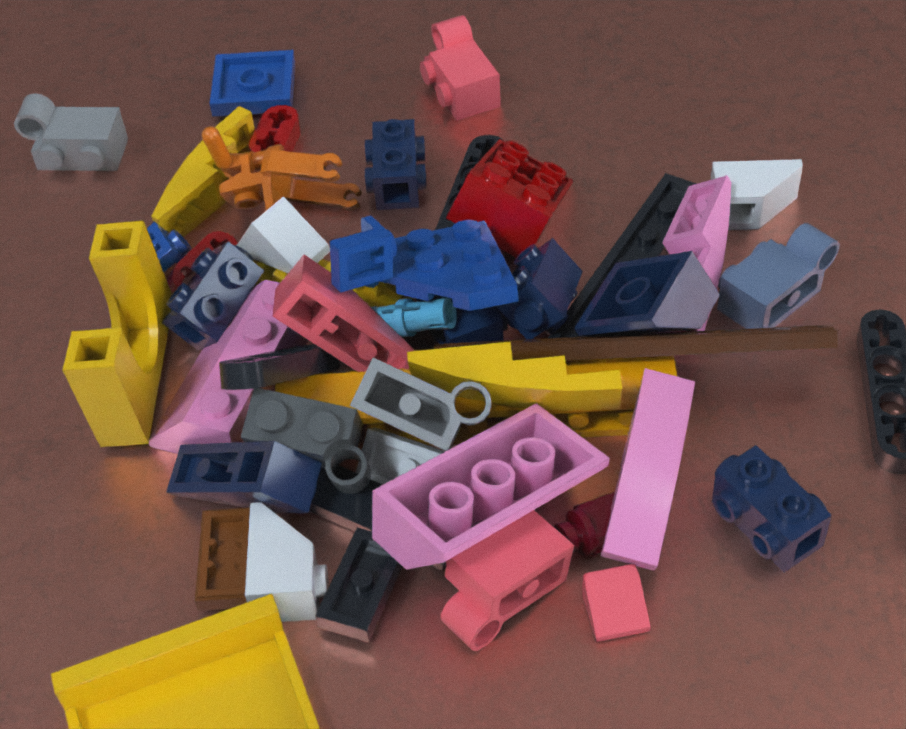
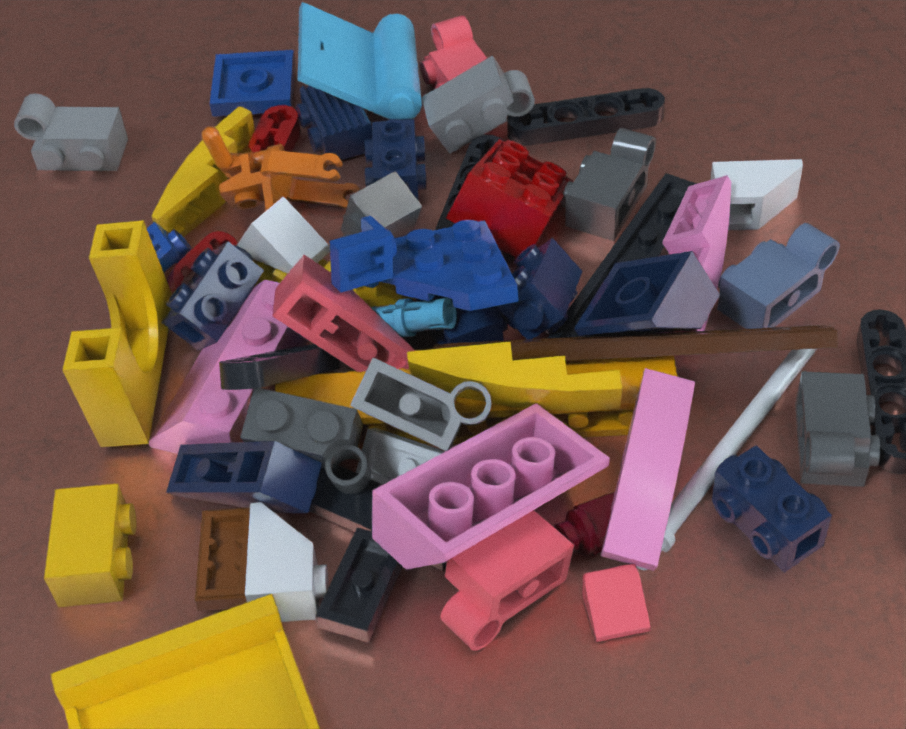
none -> yellow brick [44,483,136,607]
none -> dark blue brick [296,86,372,160]
none -> medium azure door [298,2,422,120]
none -> hinge [340,171,422,238]
none -> light grey hinge [421,55,535,154]
none -> black beam [507,88,665,146]
none -> dark grey hinge [561,128,656,241]
none -> white bar [637,349,817,571]
none -> dark grey hinge [795,371,880,487]

